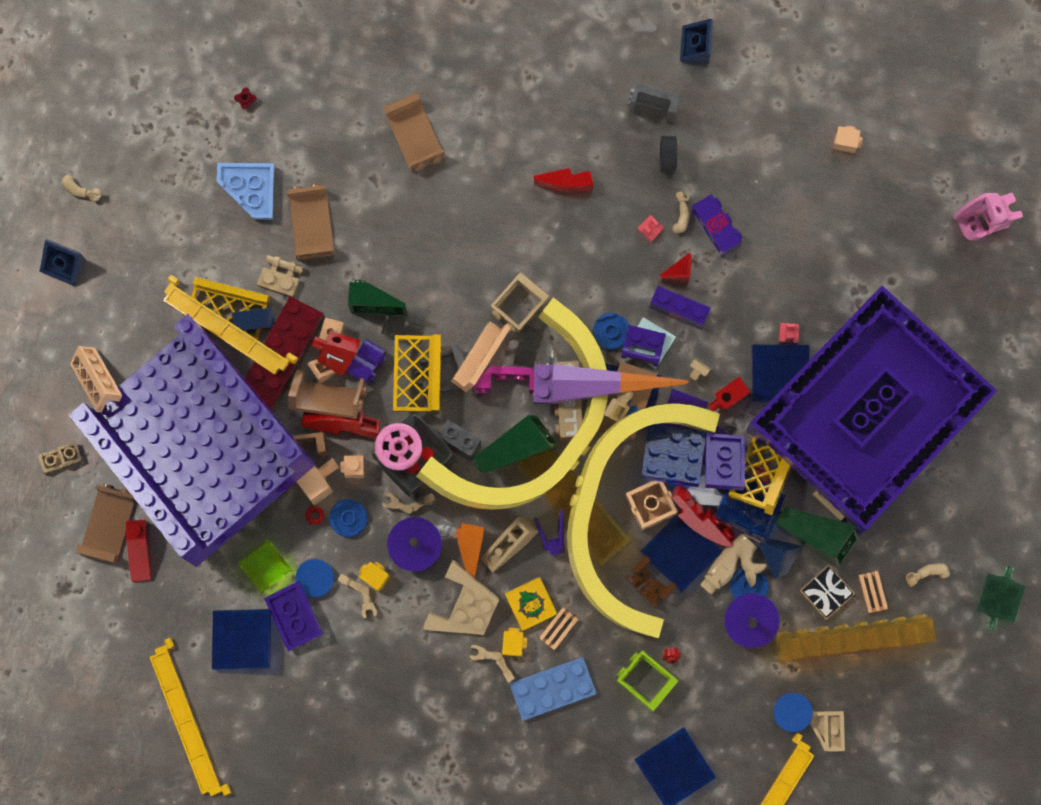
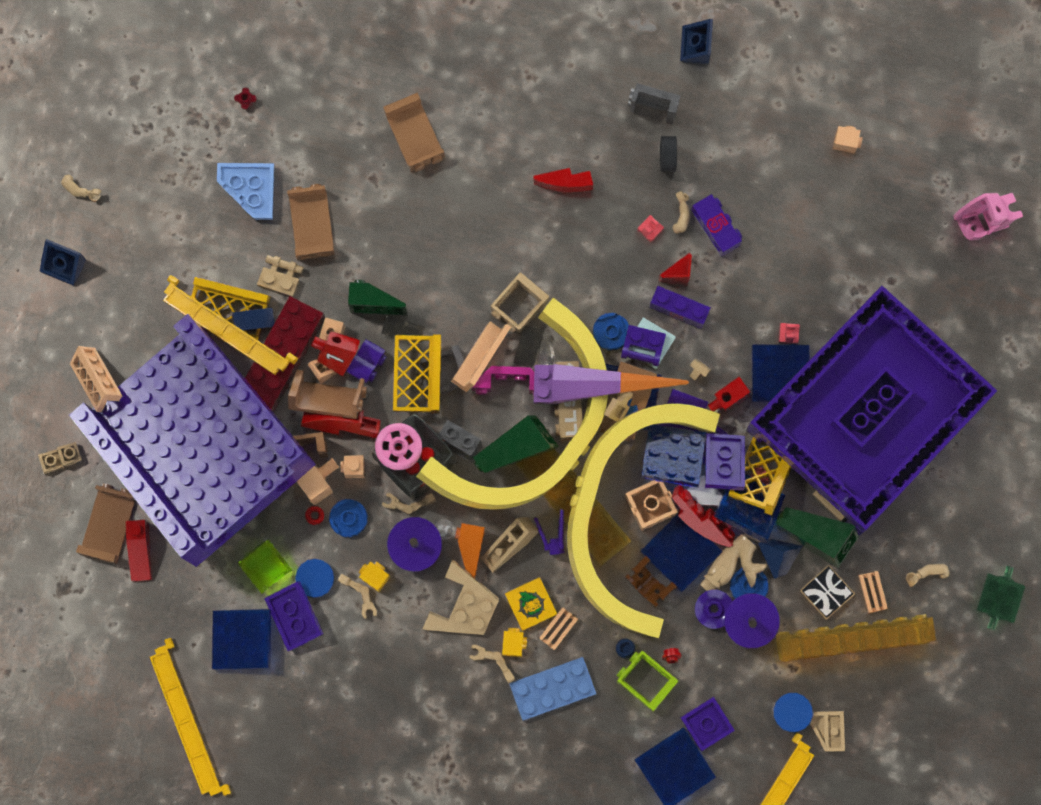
none -> dark blue plate [616,639,635,658]
none -> dark purple plate [680,697,735,751]
none -> dark purple dish [695,589,732,629]

